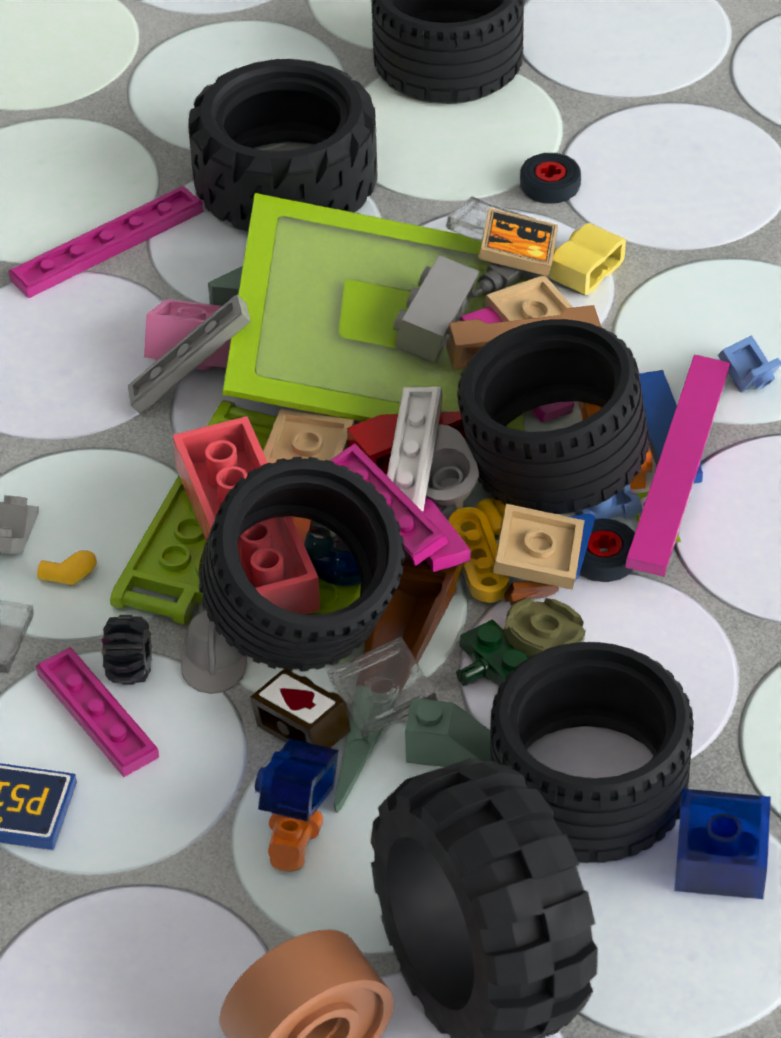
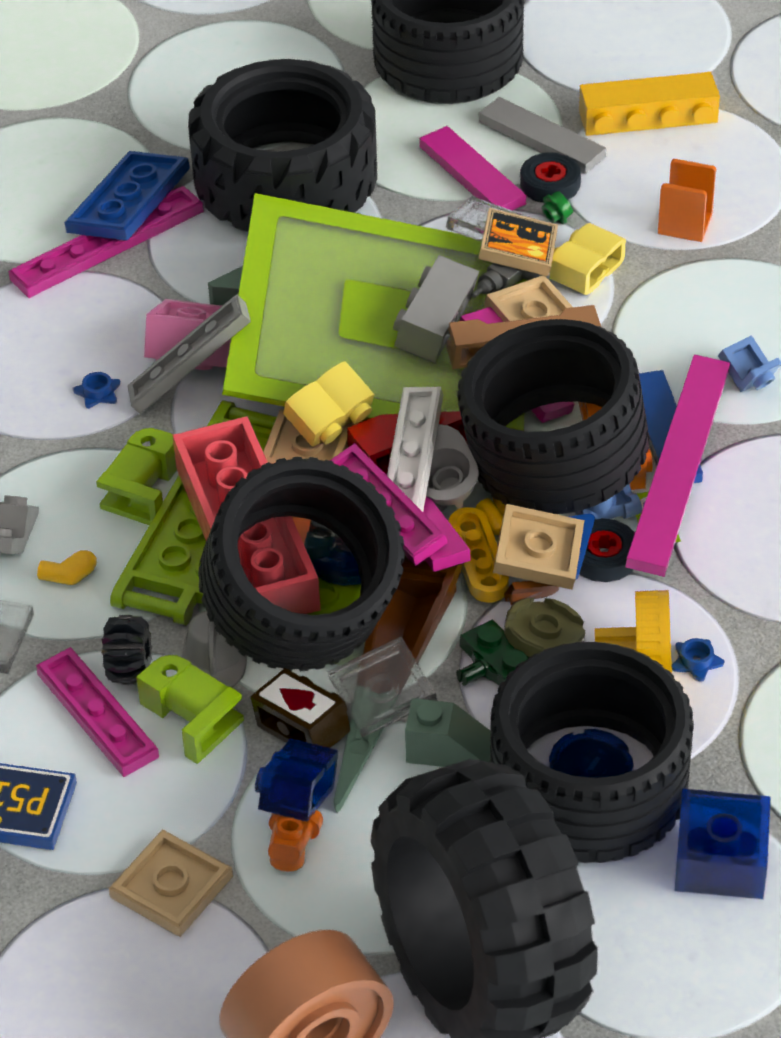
none -> blue tile [64,151,190,241]
none -> blue plate [73,372,120,409]
none -> lime piece [96,428,177,525]
none -> tan tile [109,829,233,937]
none -> lime piece [136,655,244,764]
none -> light yellow brick [283,361,375,447]
none -> dark pink tile [419,126,526,212]
none -> light grey tile [479,97,606,174]
none -> green plate [542,191,573,224]
none -> tile [548,729,634,778]
none -> yellow brick [579,72,720,136]
none -> yellow piece [595,590,672,673]
none -> orange piece [658,159,716,242]
none -> blue plate [672,638,725,682]

